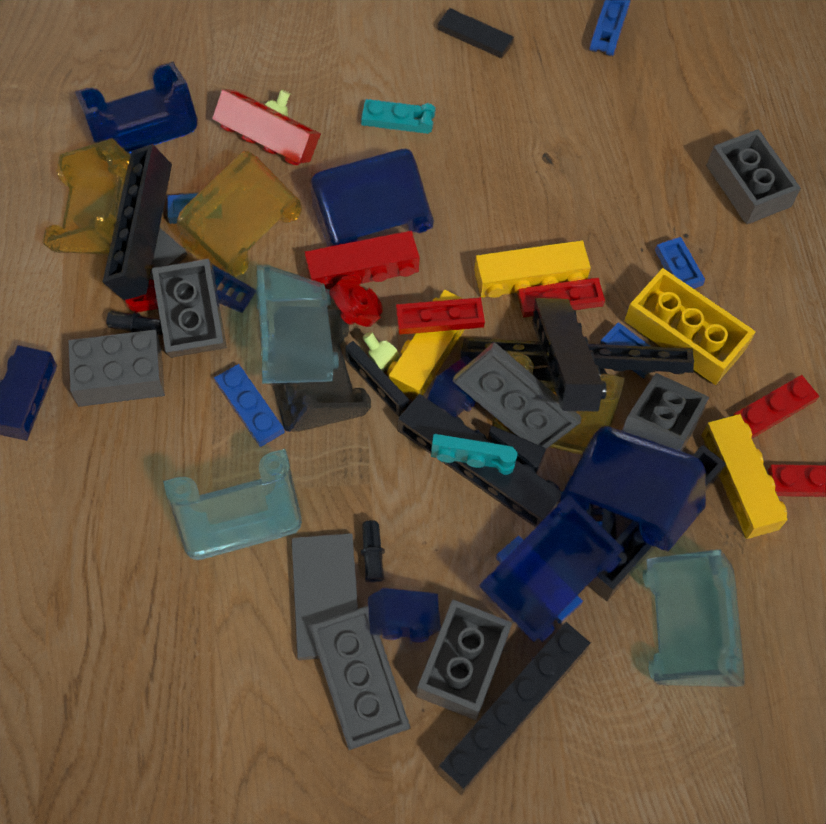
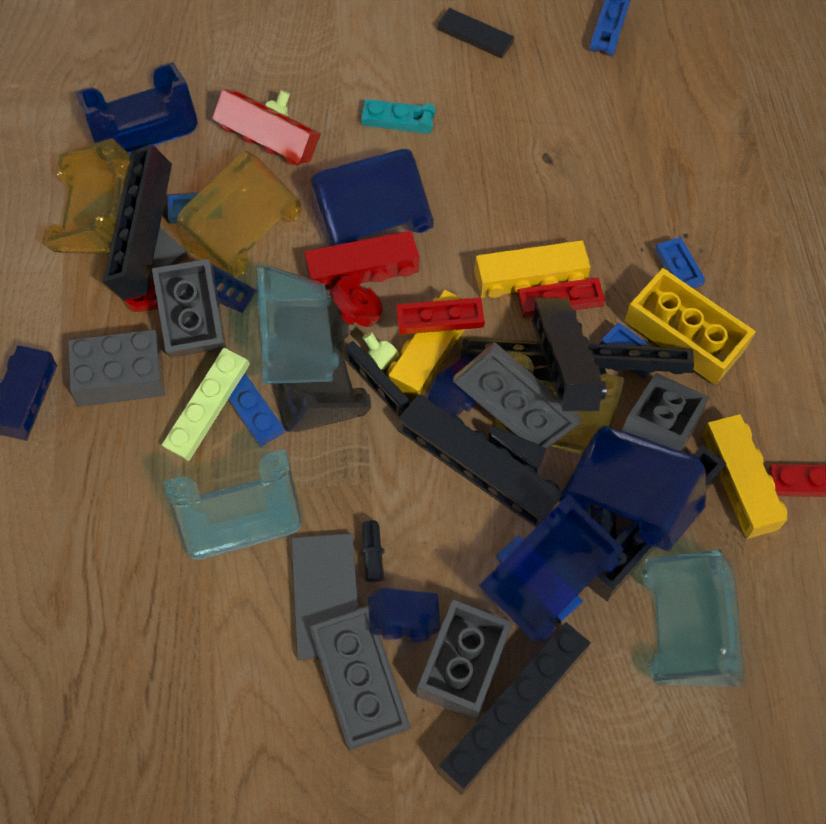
black axle [106,310,163,335] -> none
teal plate [431,434,517,475] -> none
dark grey brick [706,129,801,225] -> none
red plate [733,375,820,439] -> none
none -> yellowish green plate [162,348,250,462]

